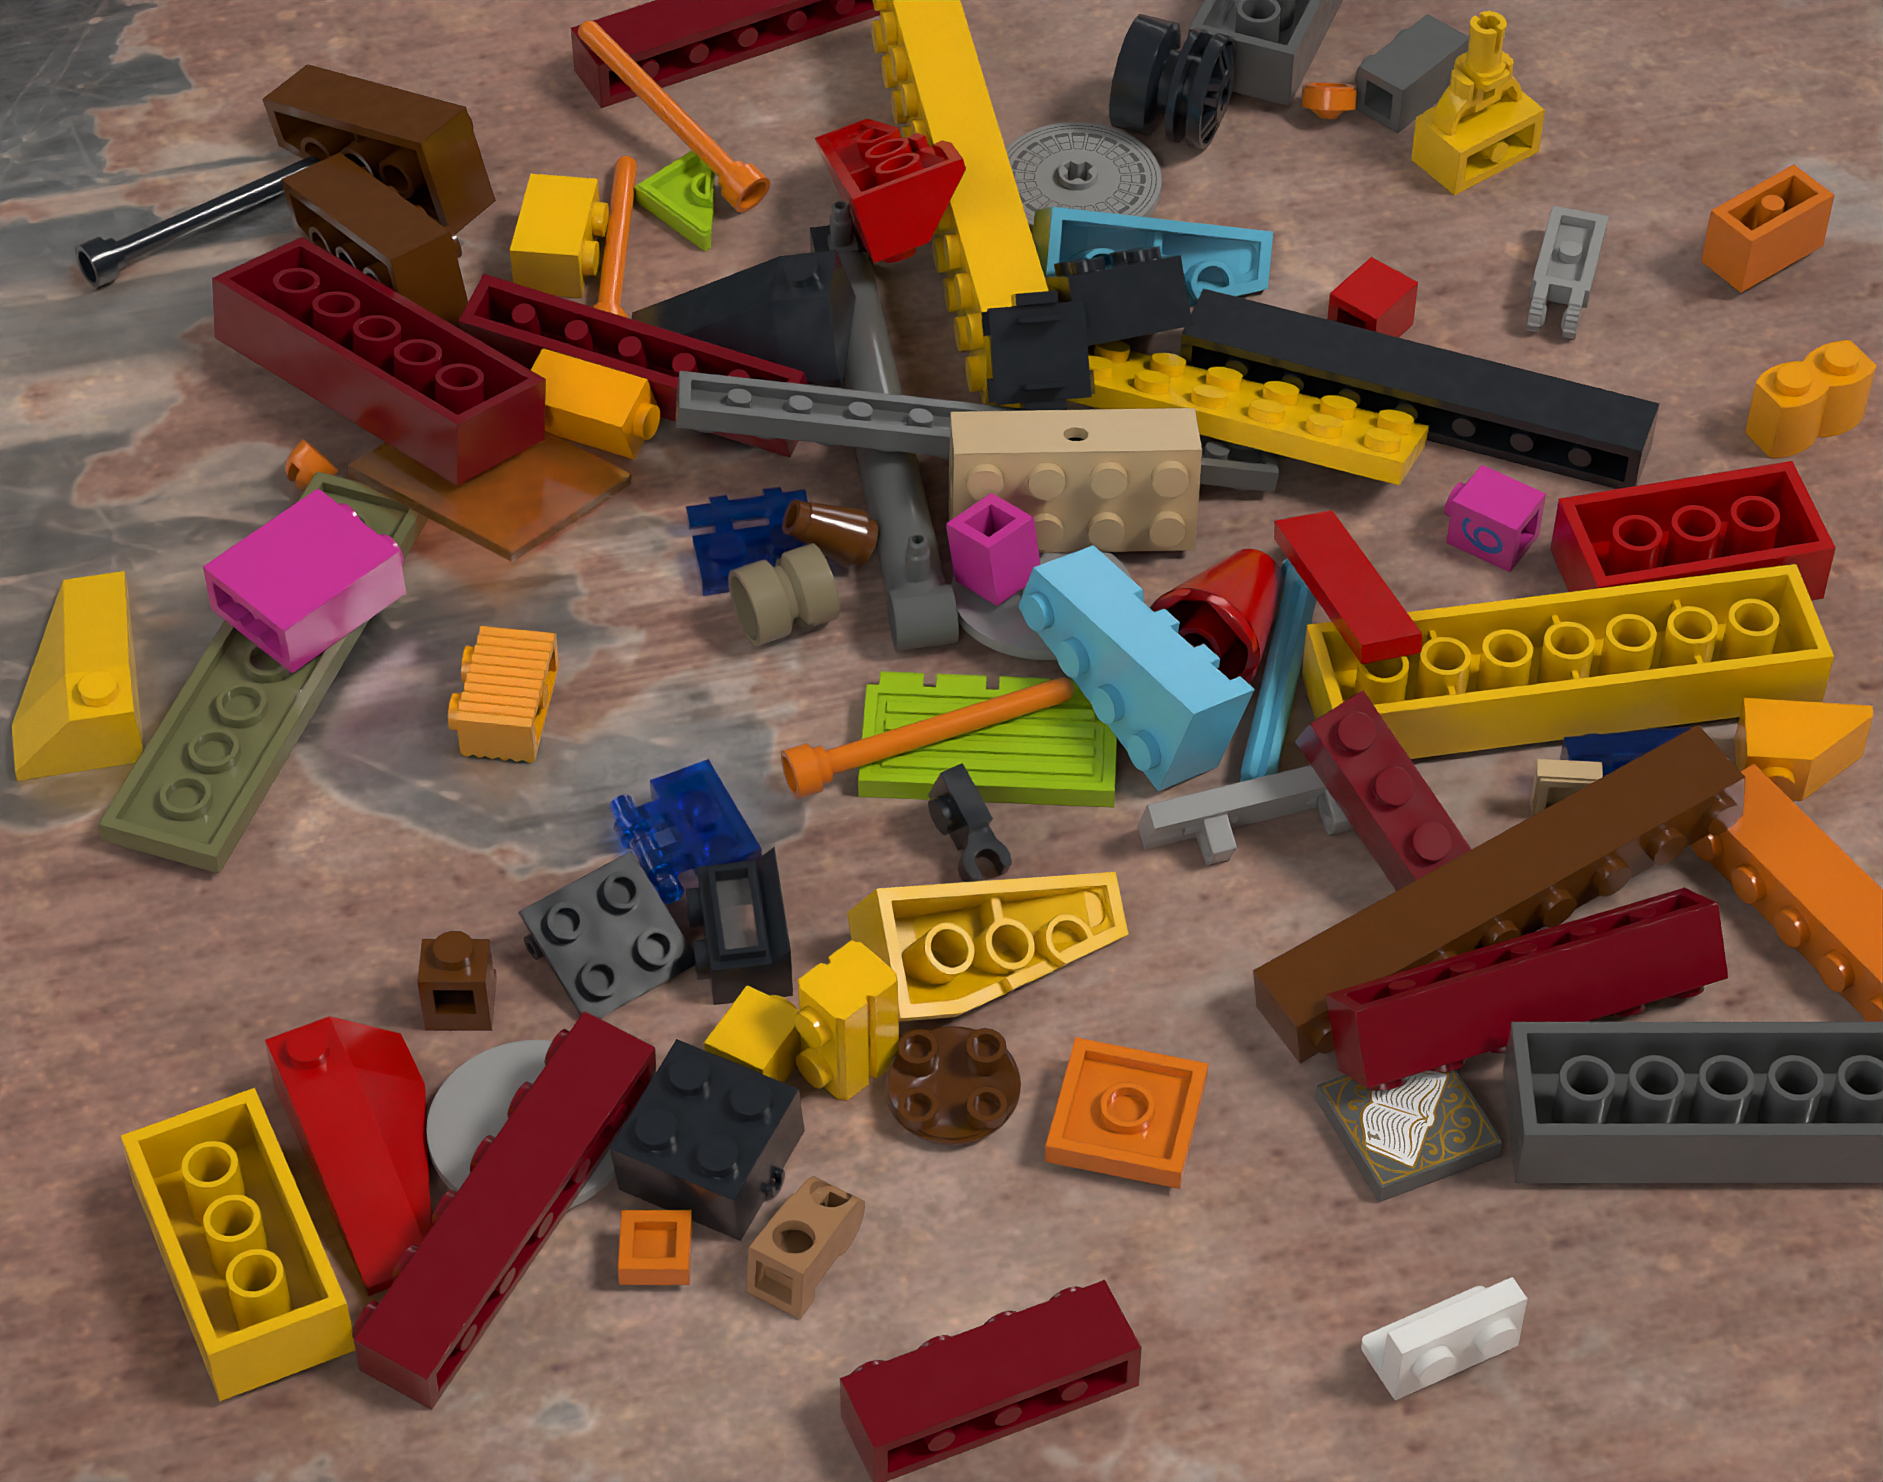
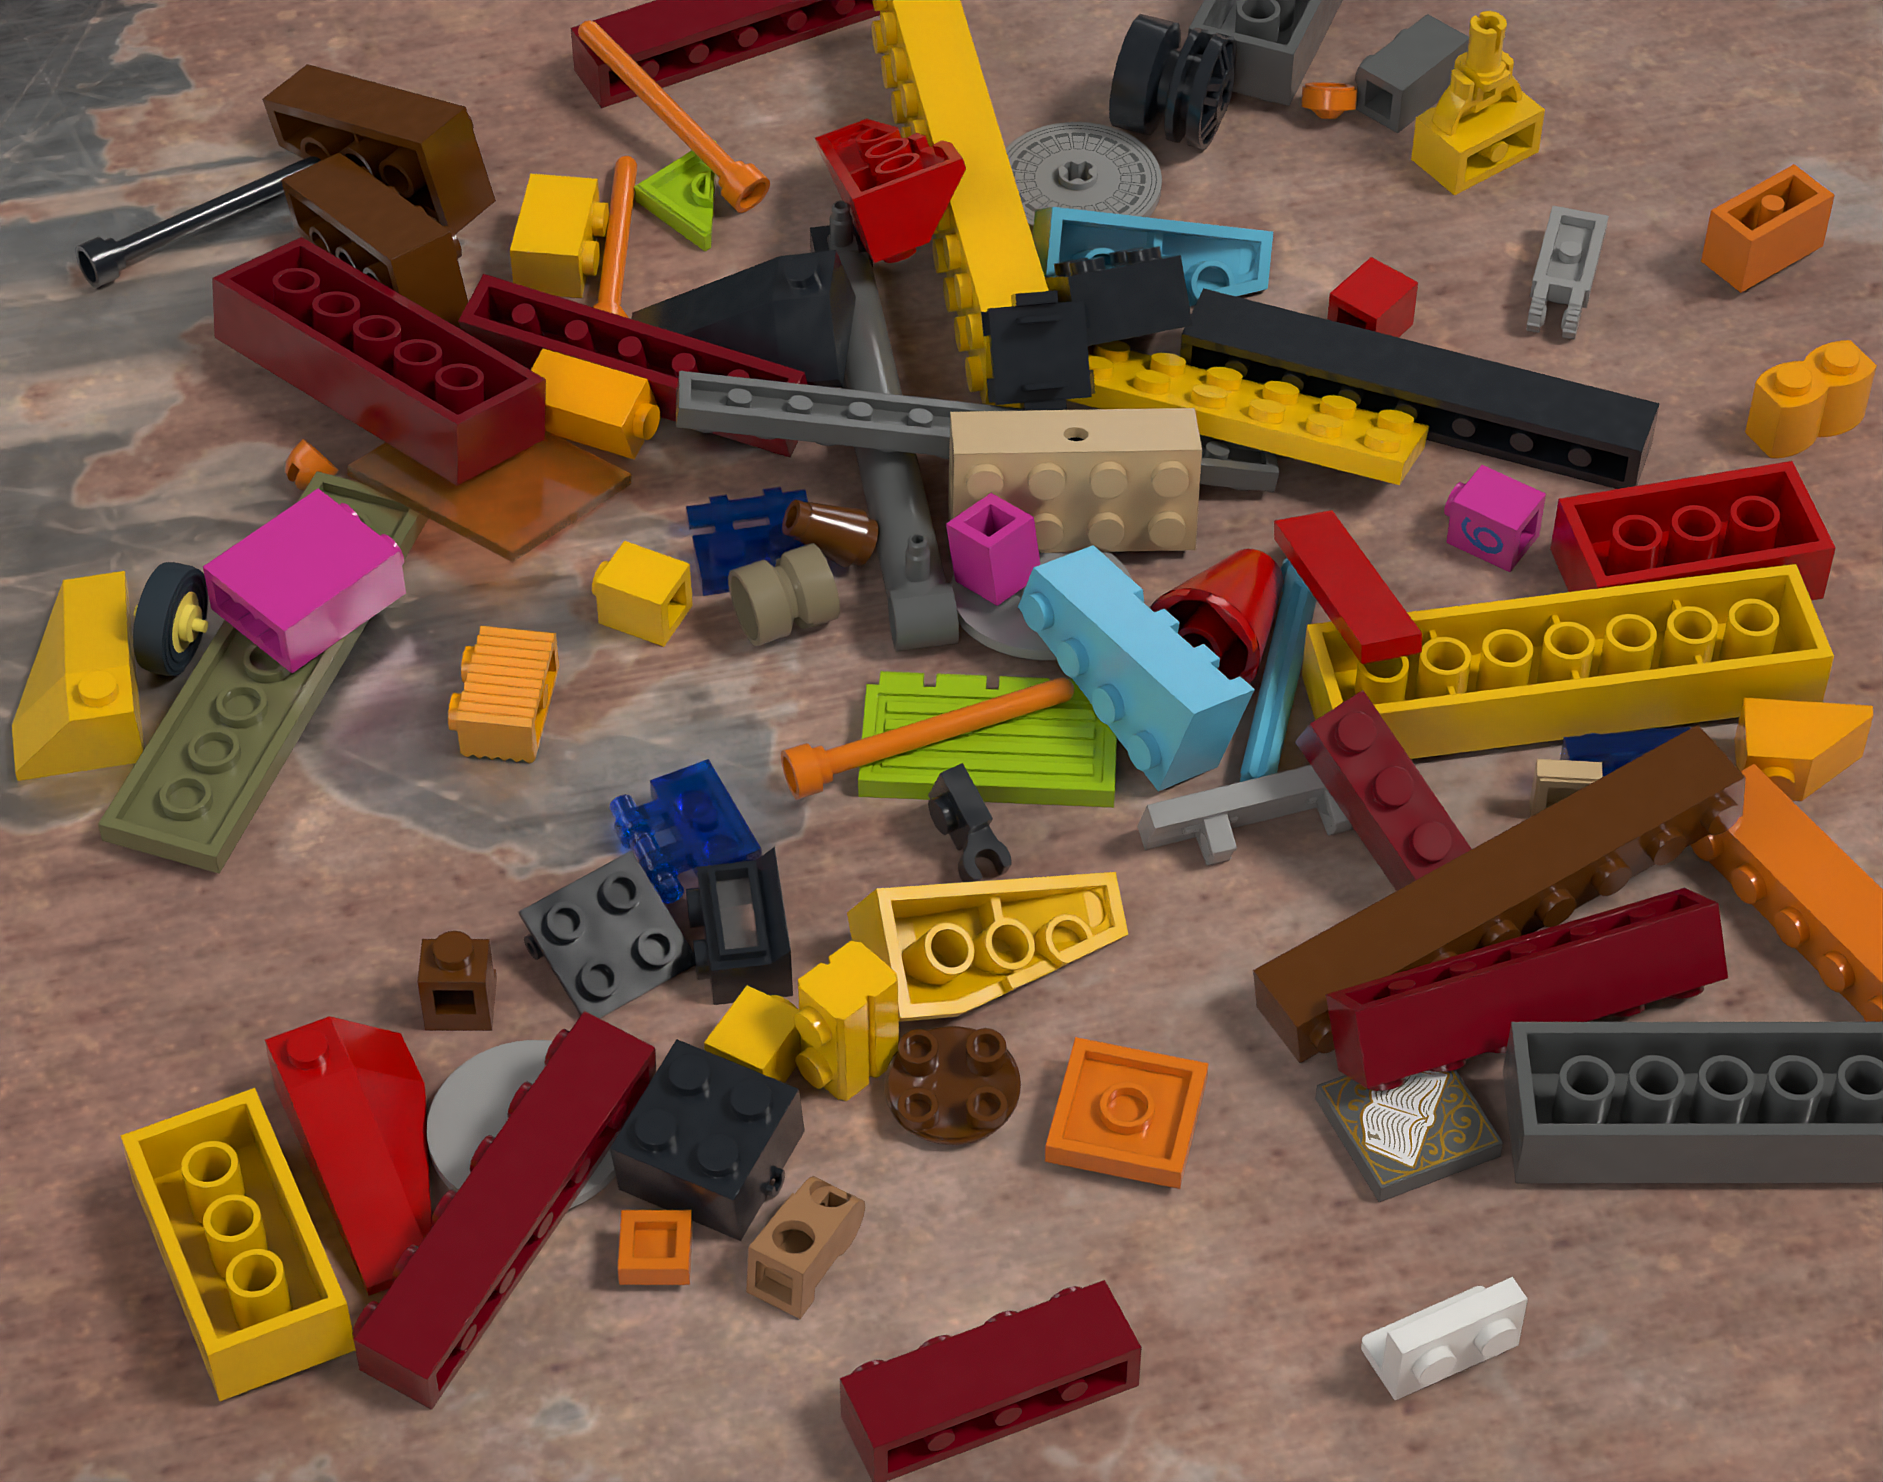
none -> black wheel [133,562,208,676]
none -> yellow brick [592,541,693,647]

